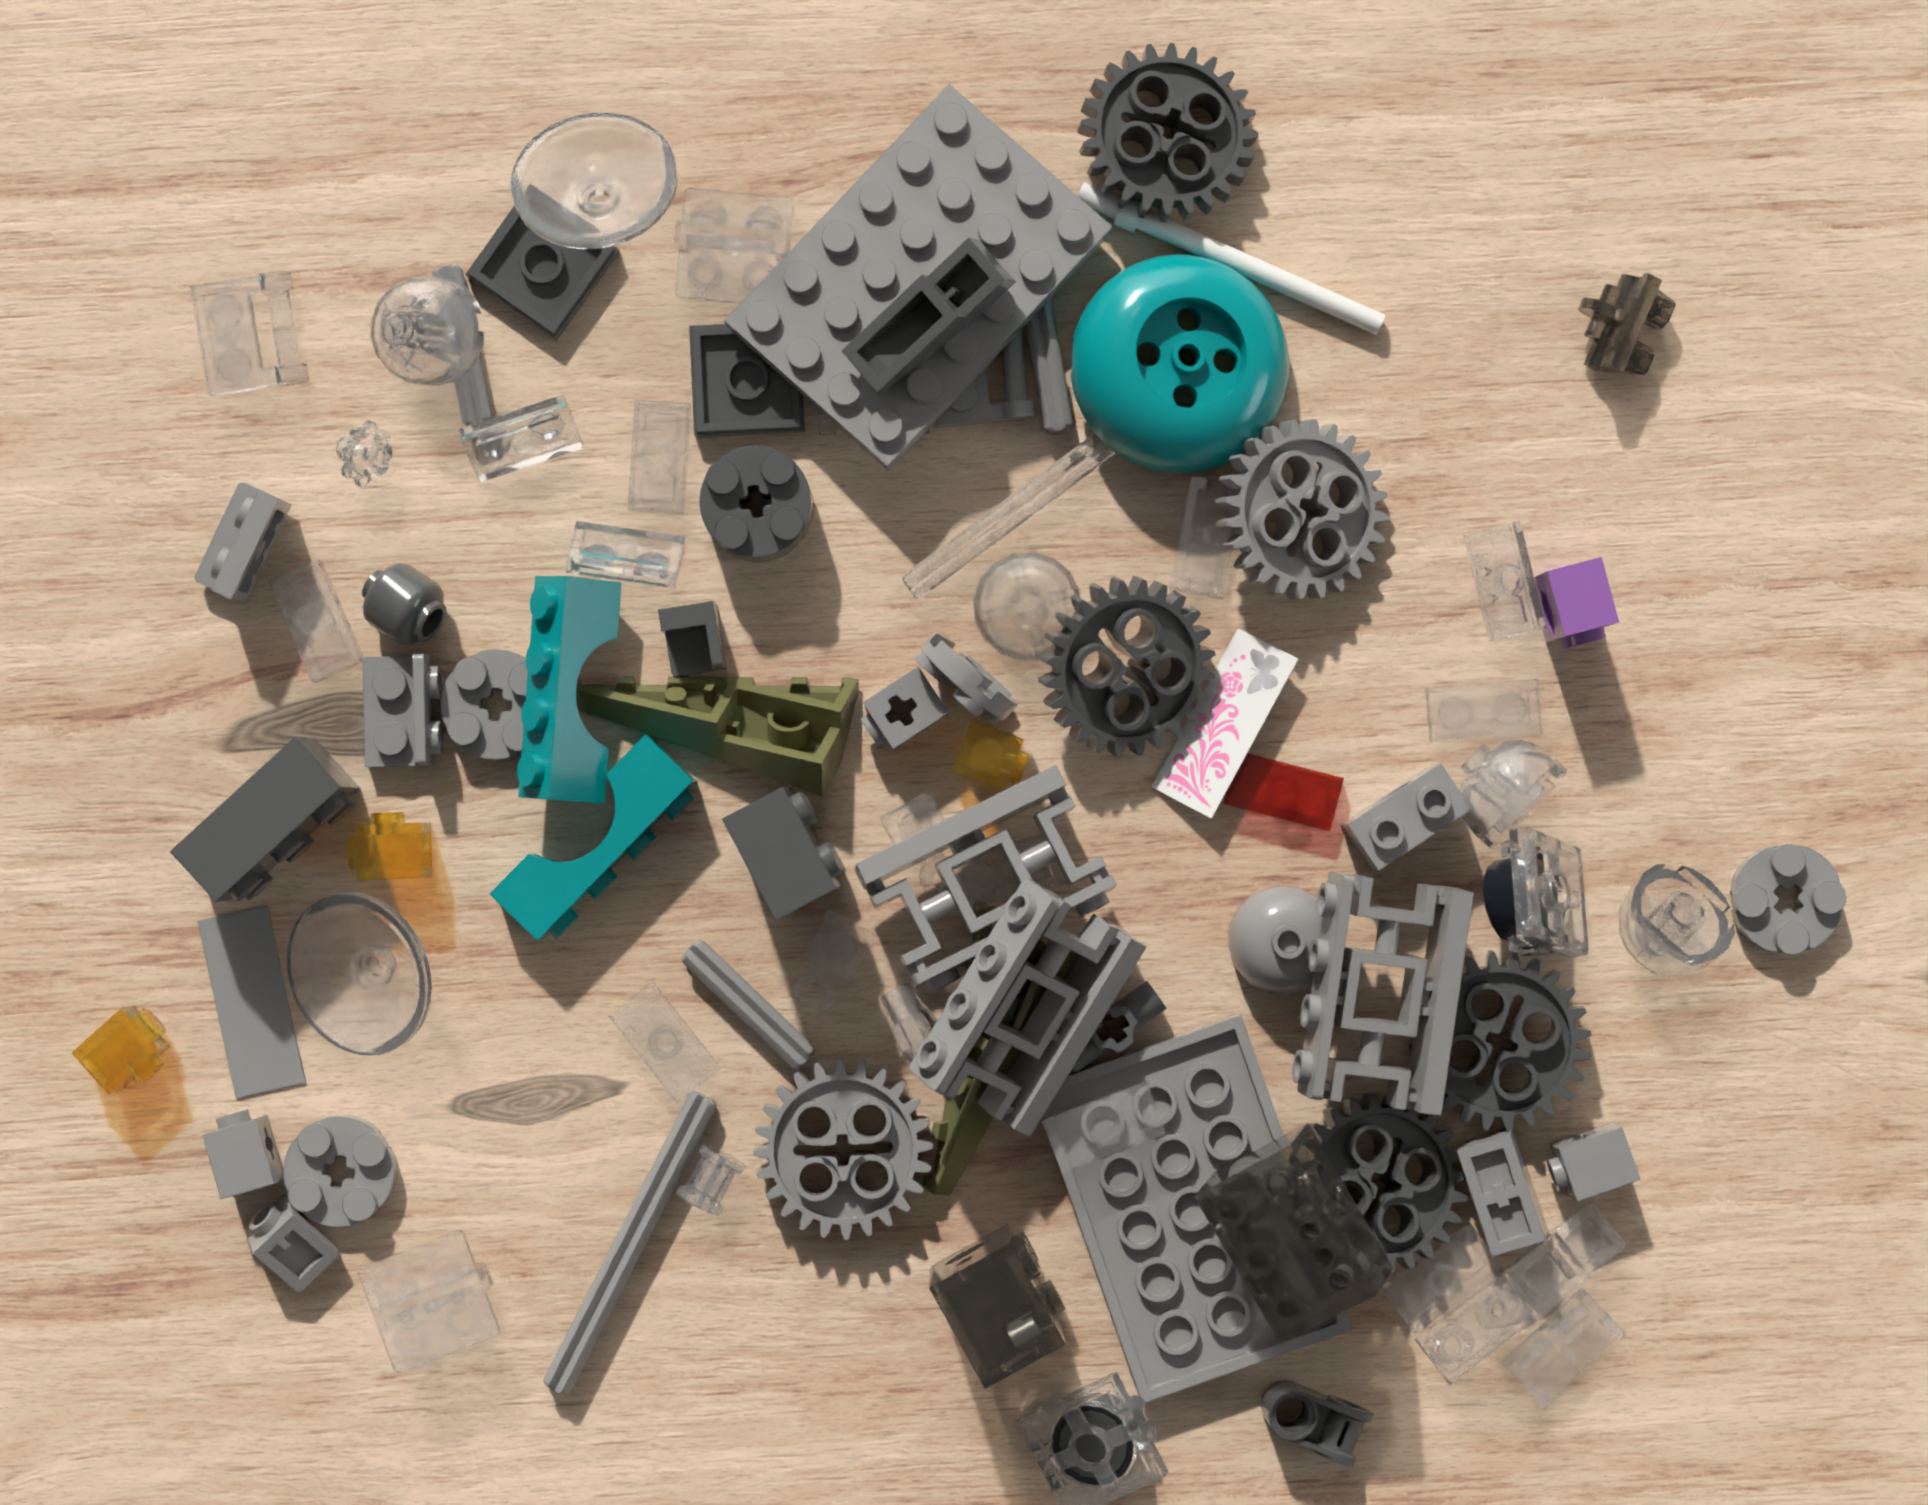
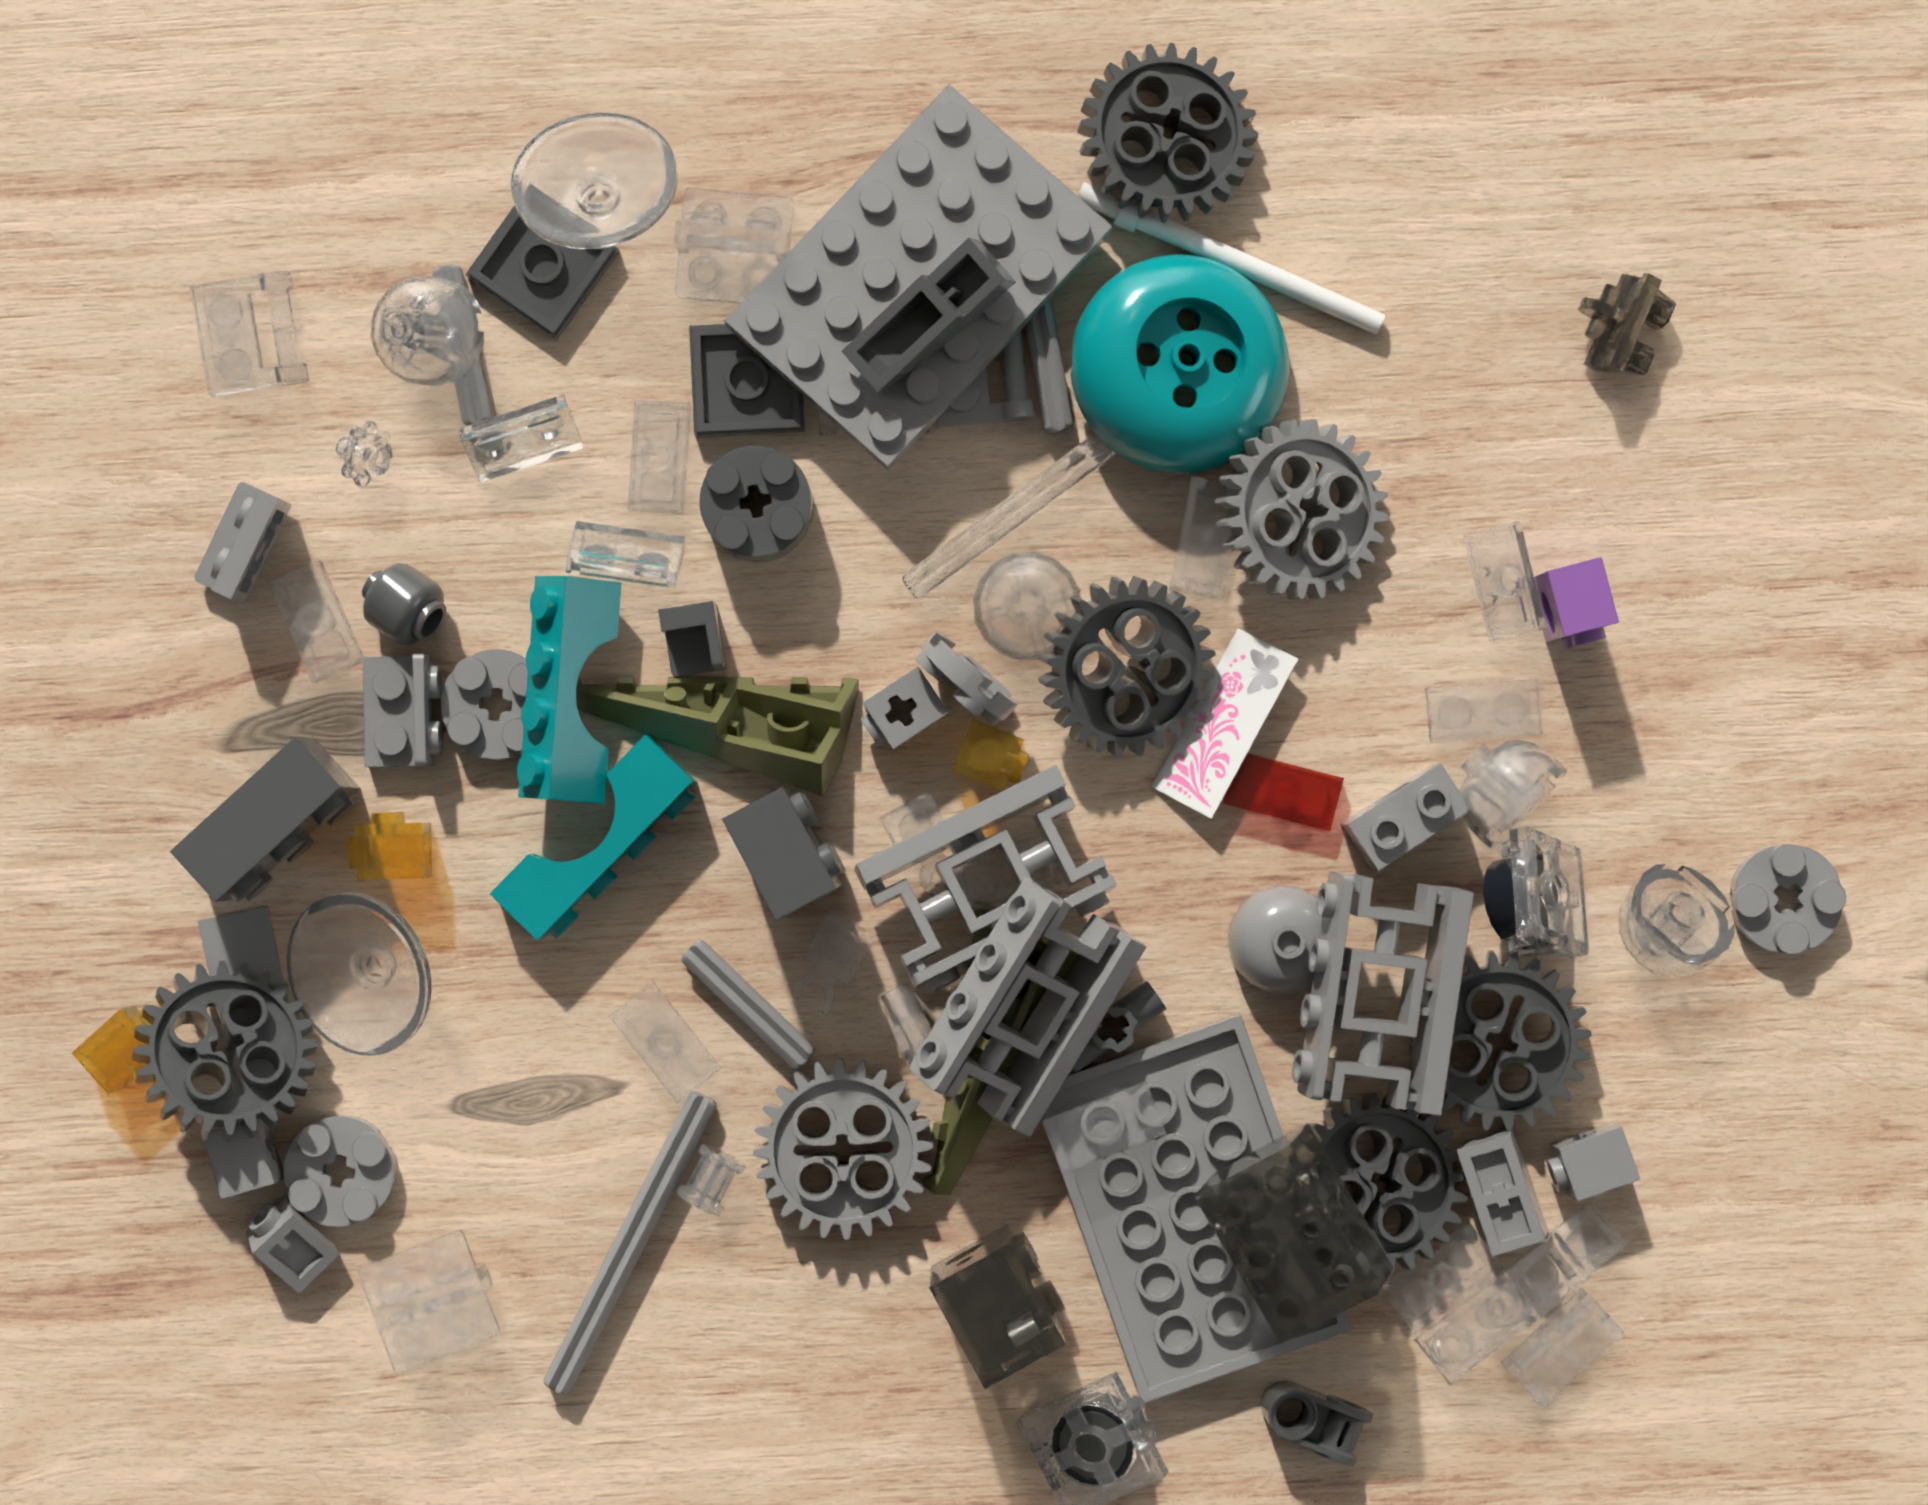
none -> dark grey gear [132,961,318,1142]

